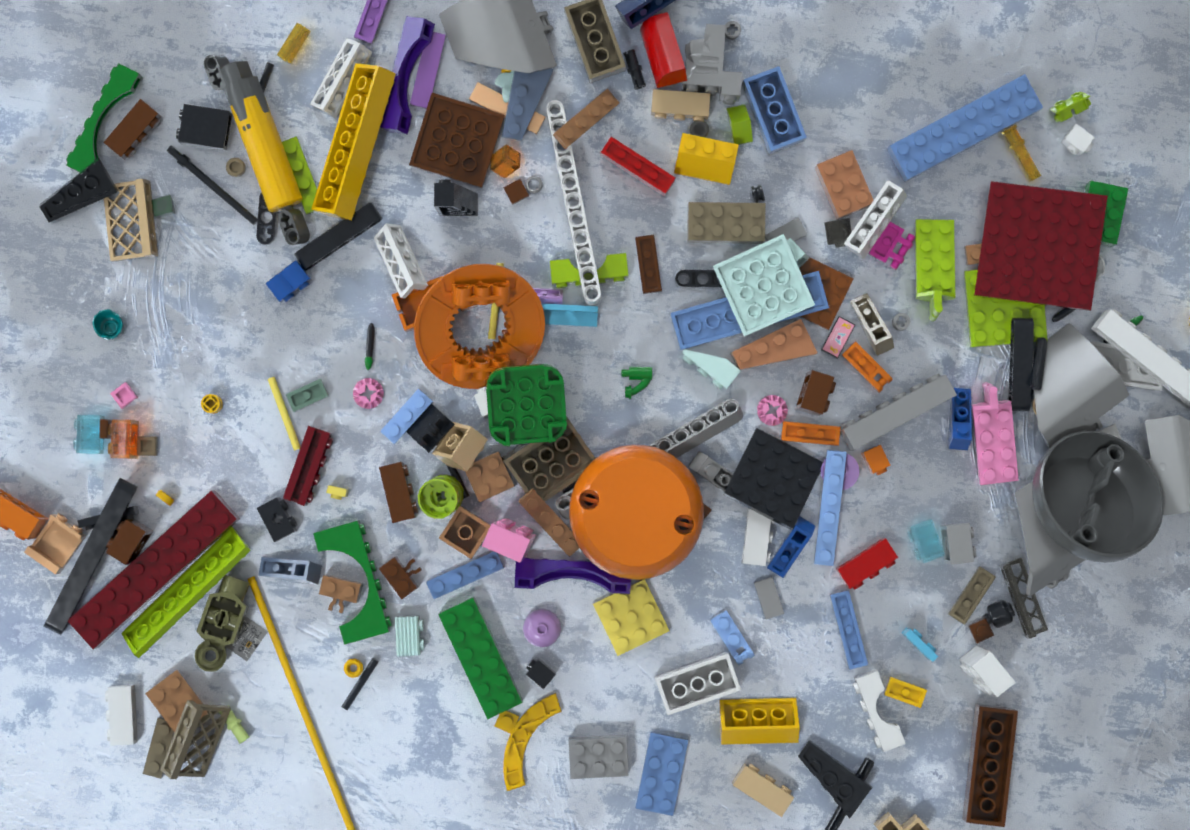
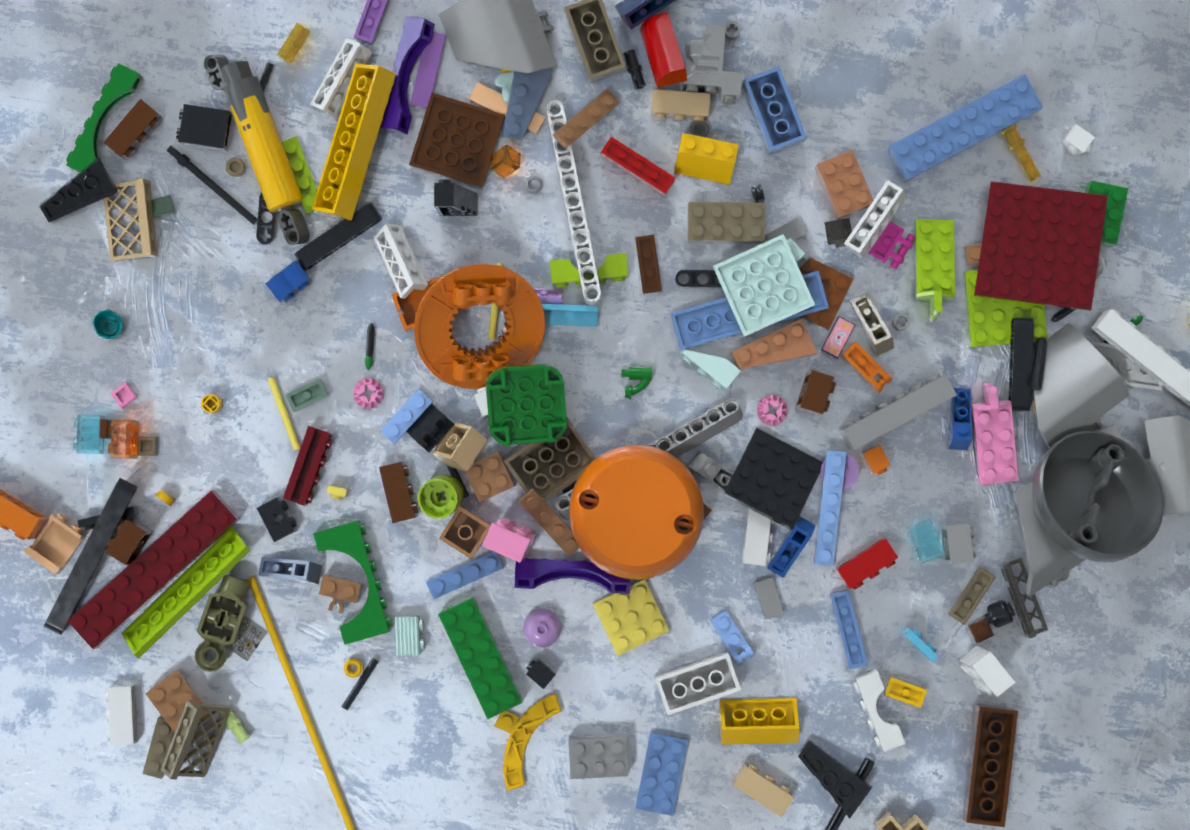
reddish brown brick [379,556,422,600] -> none
reddish brown tile [503,179,529,205] -> none
lime slope [726,104,753,145] -> none
orange plate [781,421,840,446] -> none
lime hinge [1049,92,1091,122] -> none

